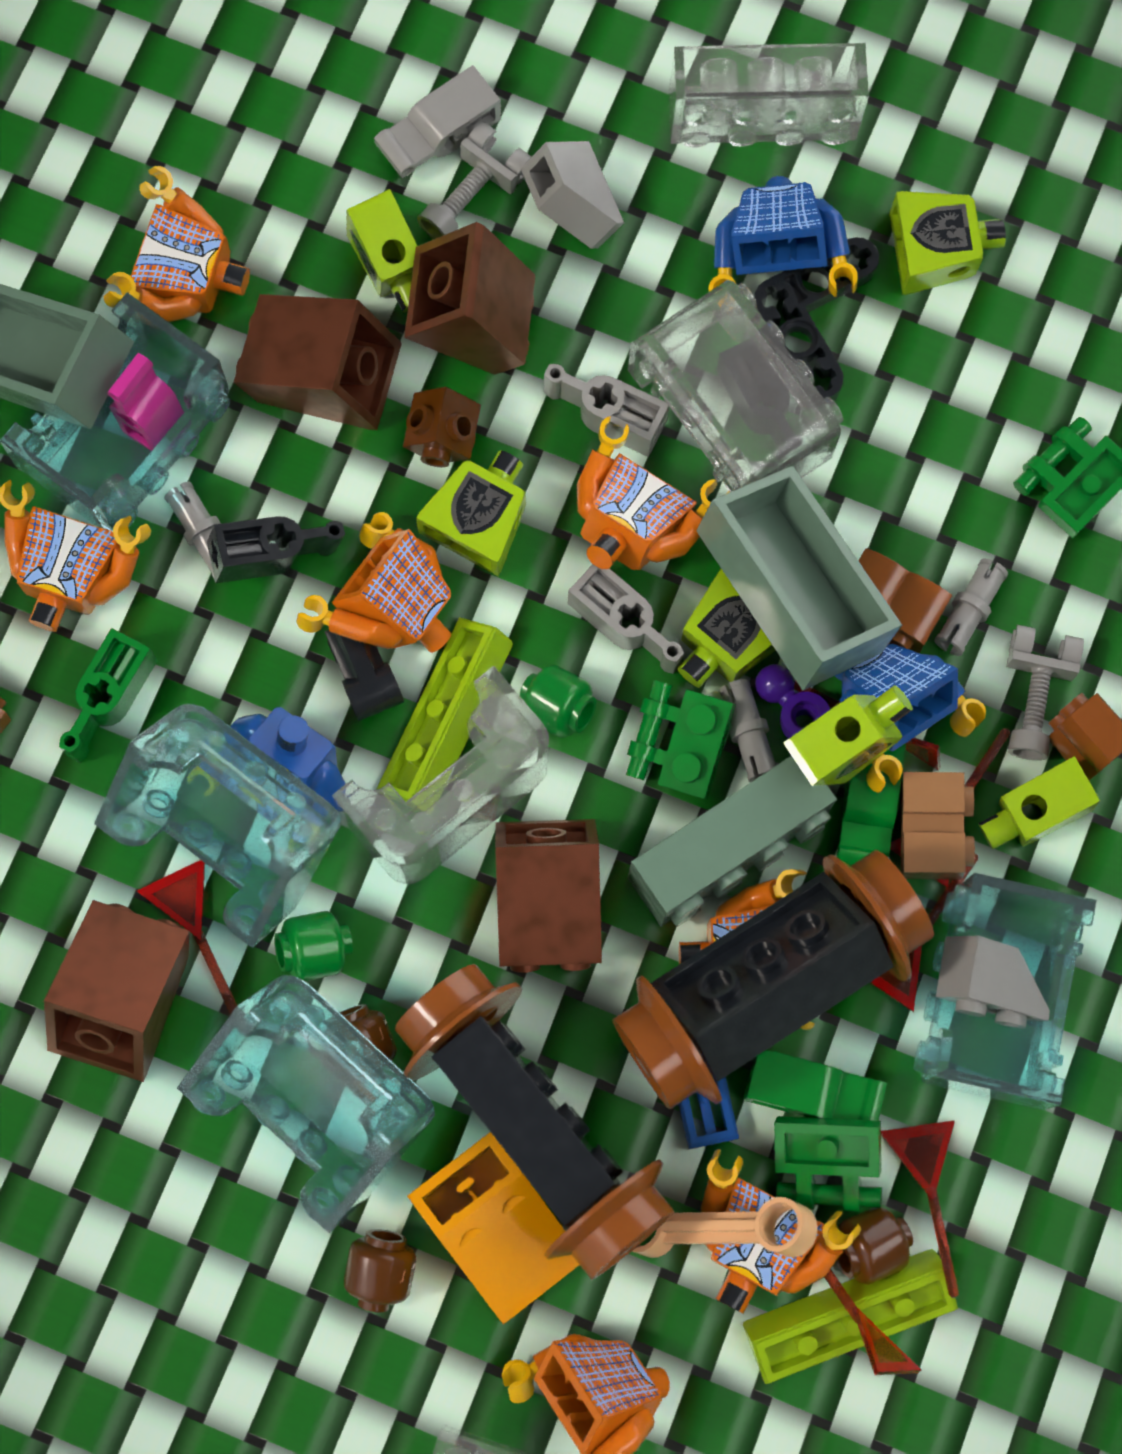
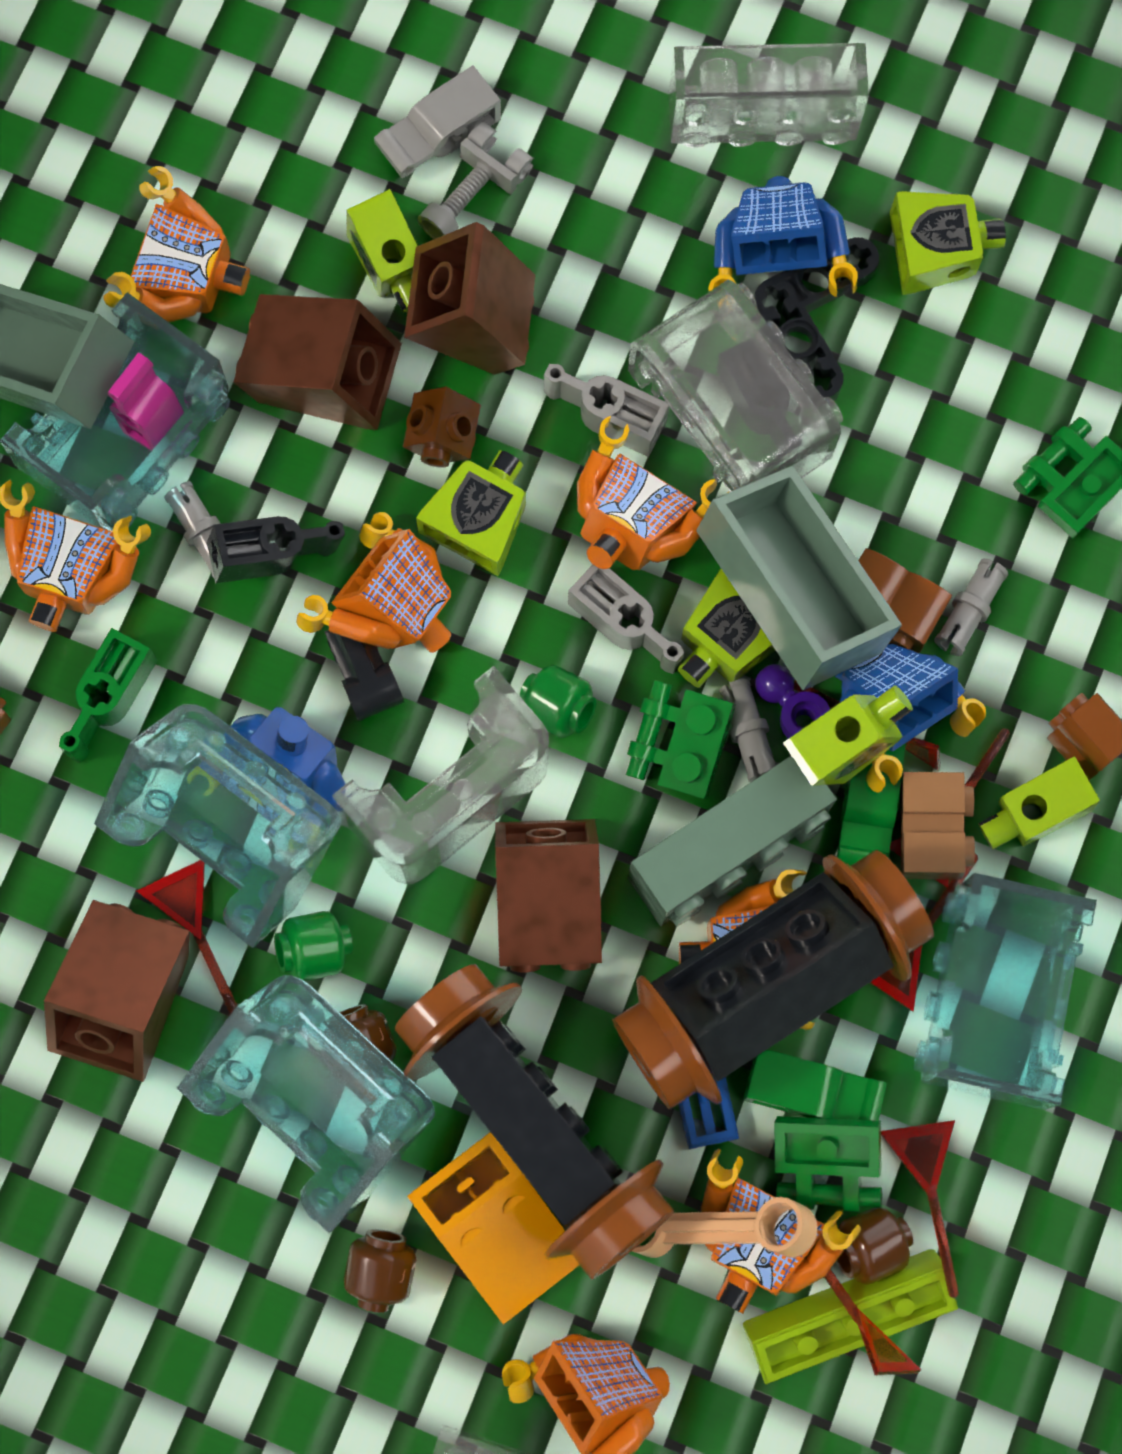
lime slope [375,617,513,816] -> none
light grey slope [521,141,624,249] -> none
light grey slope [936,936,1050,1028] -> none
light grey bar [1006,624,1084,761] -> none

